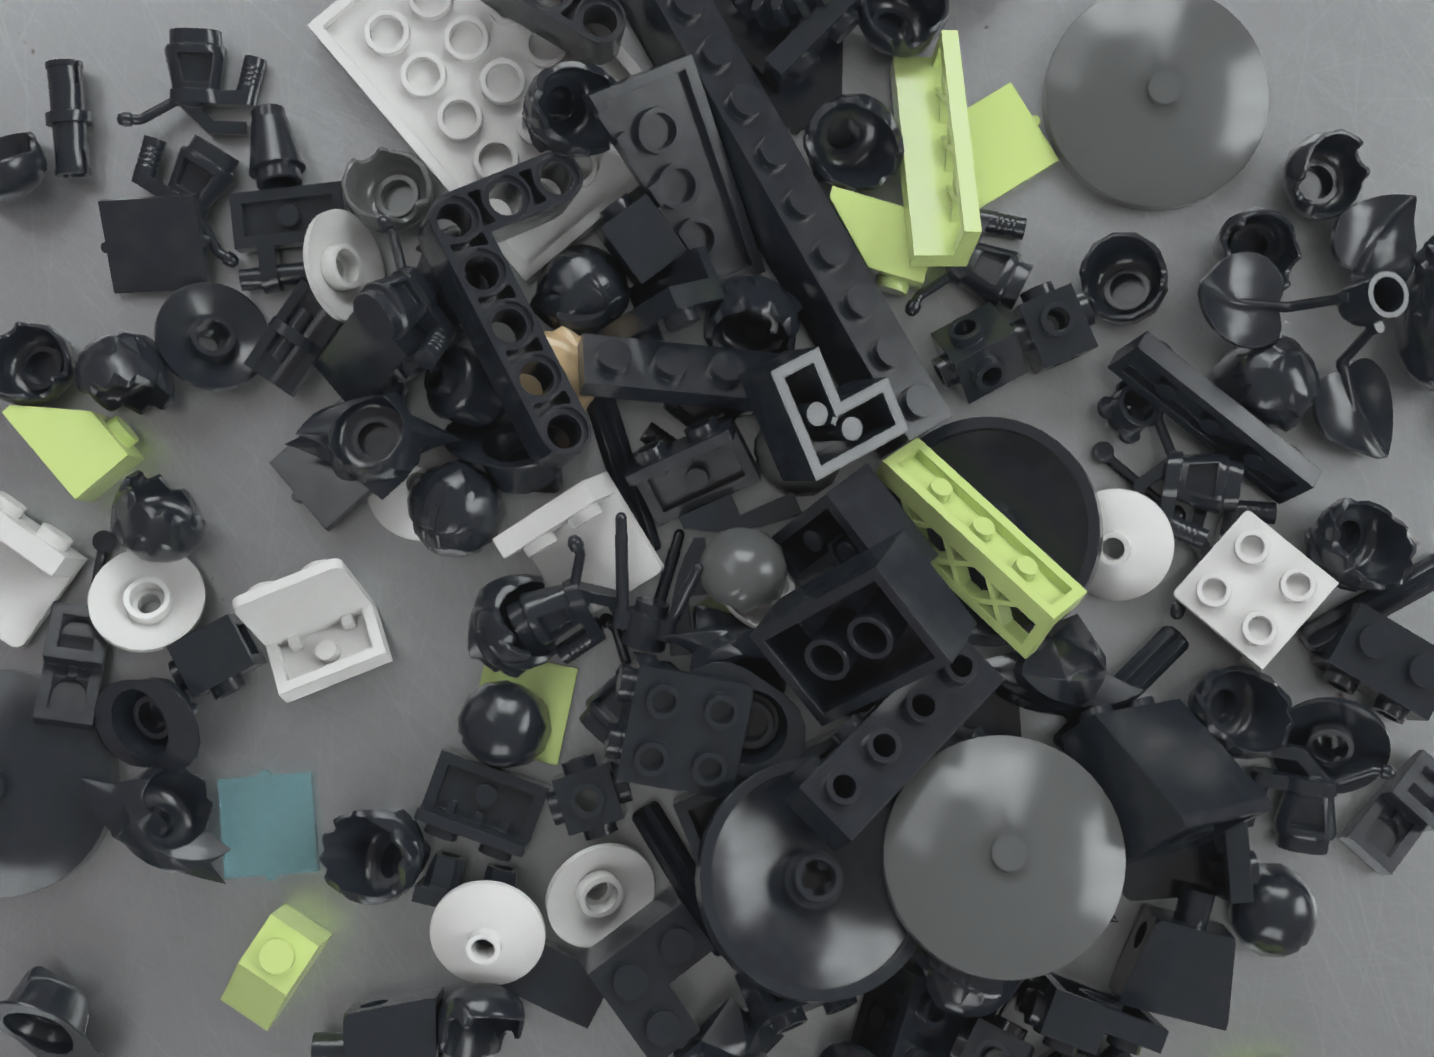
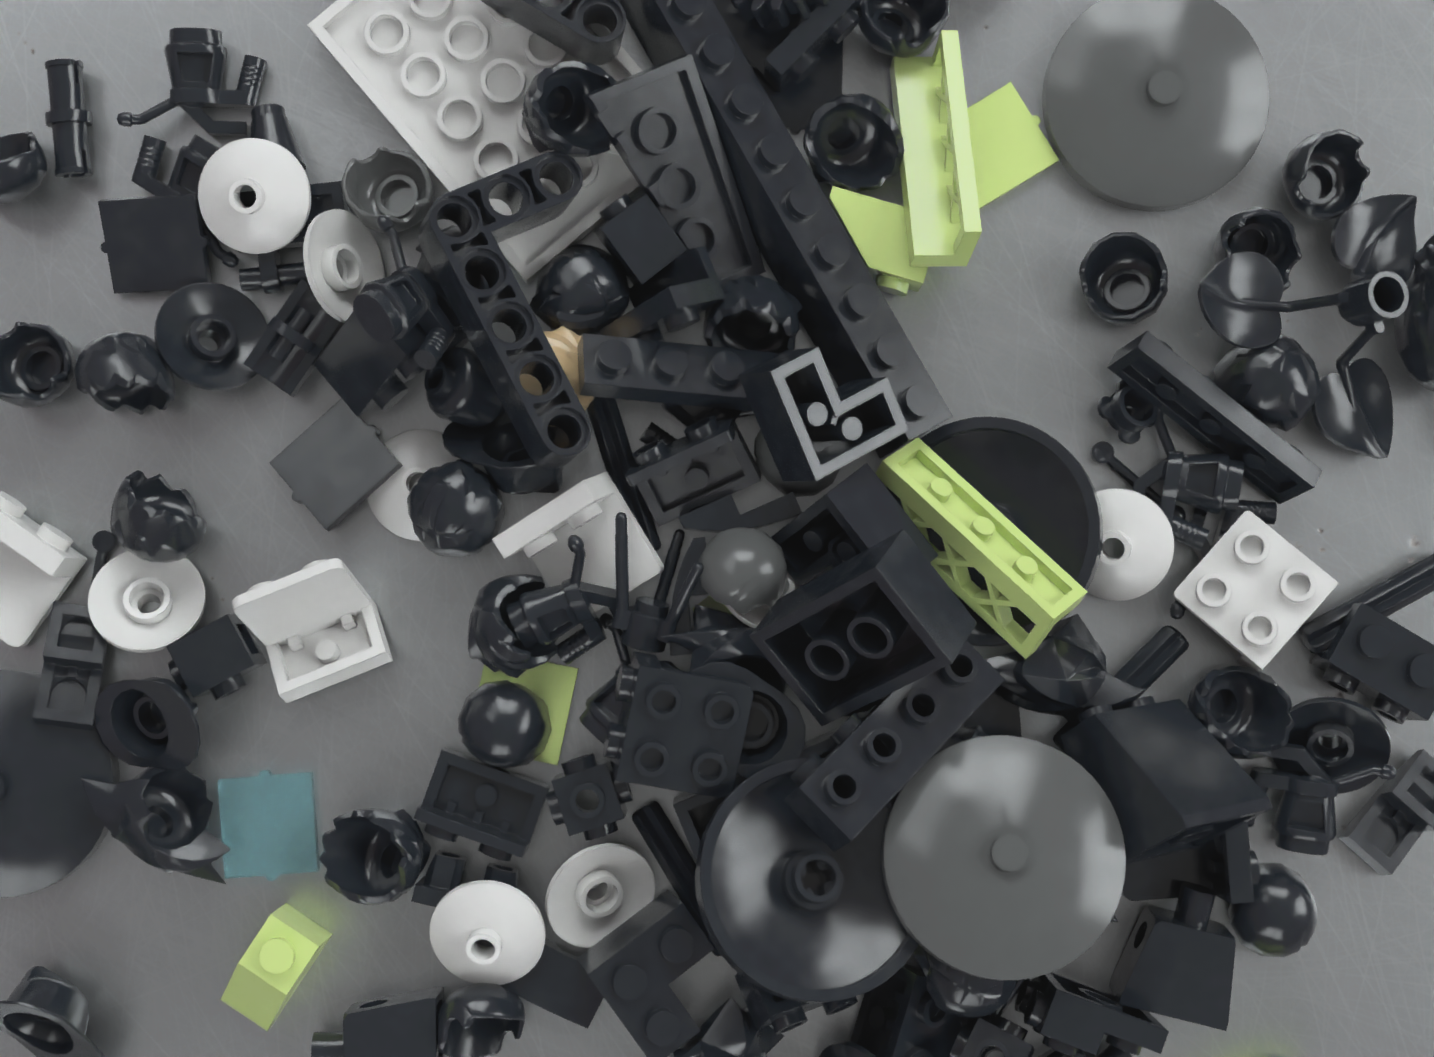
yellowish green slope [2,405,145,502] -> none
black hair [284,387,462,500] -> none
black piece [905,209,1034,317] -> none
black brick [930,302,1029,404] -> none
black brick [1009,281,1098,375] -> none
black hair [1304,498,1417,592] -> none
none -> white dish [198,138,311,254]

